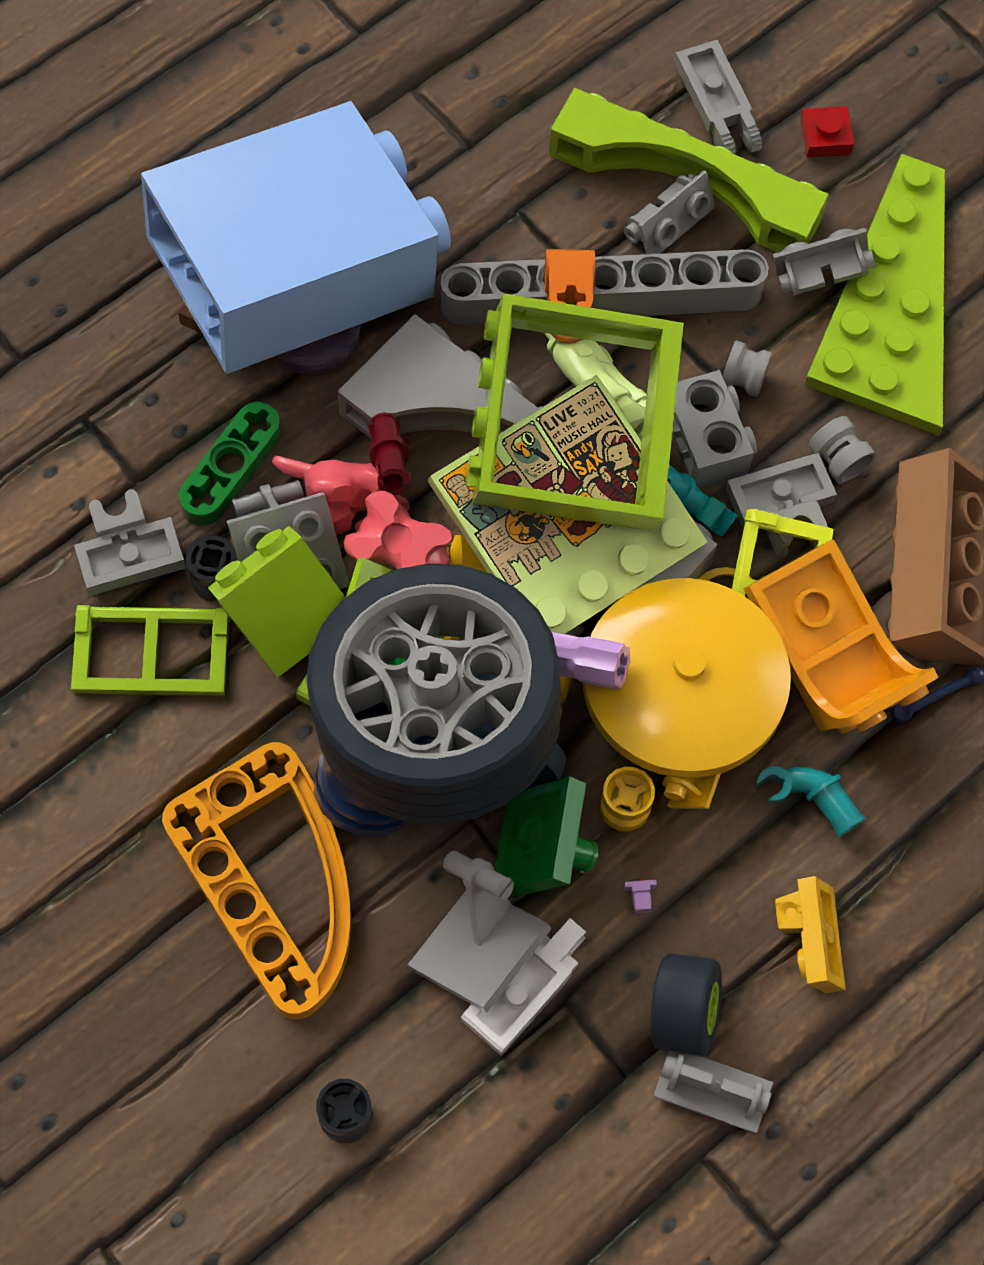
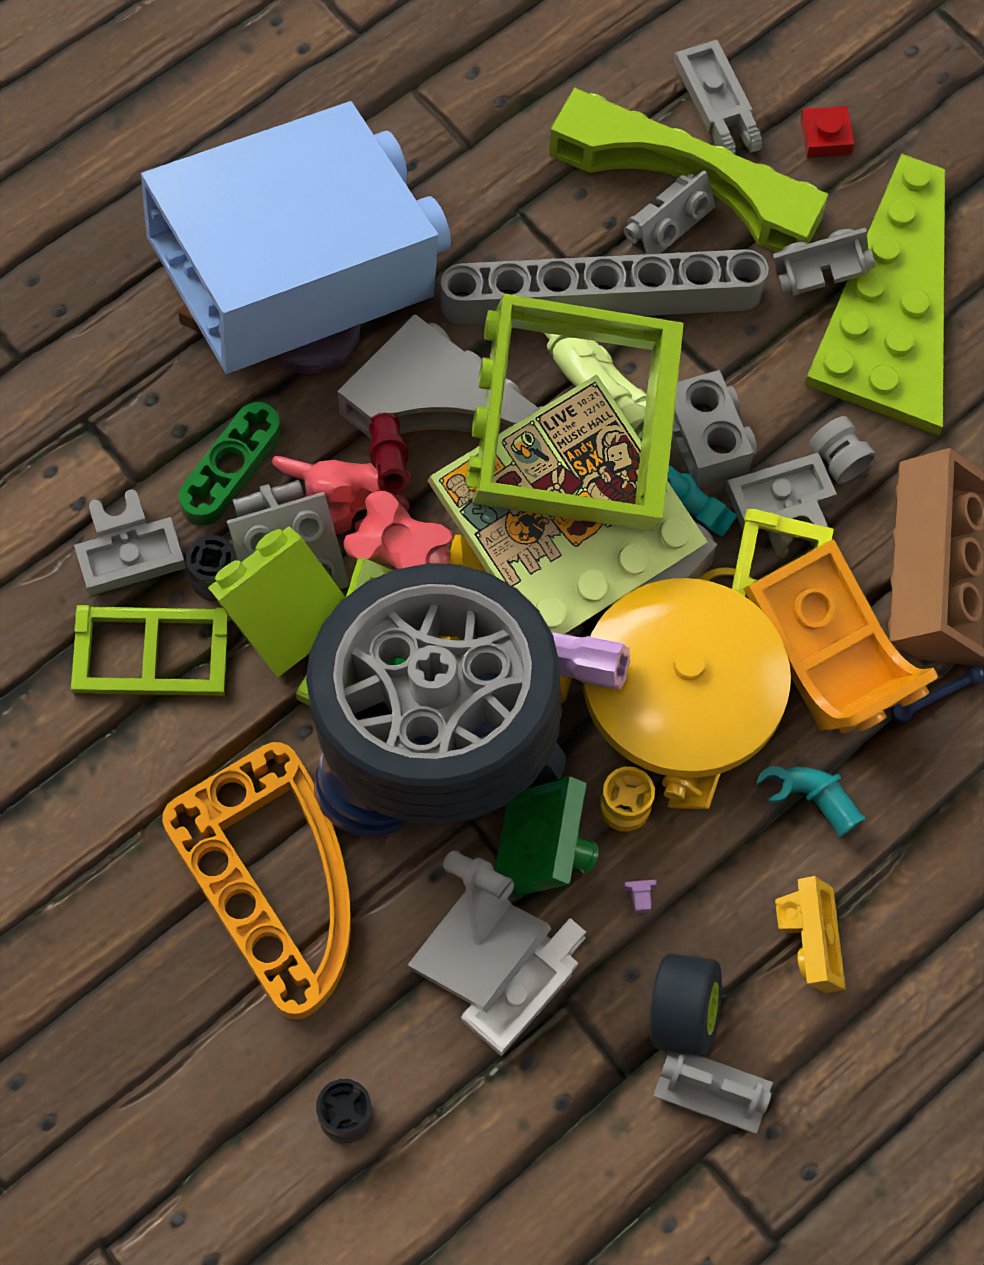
orange piece [545,249,595,343] -> none
light grey wheel [723,340,773,398] -> none

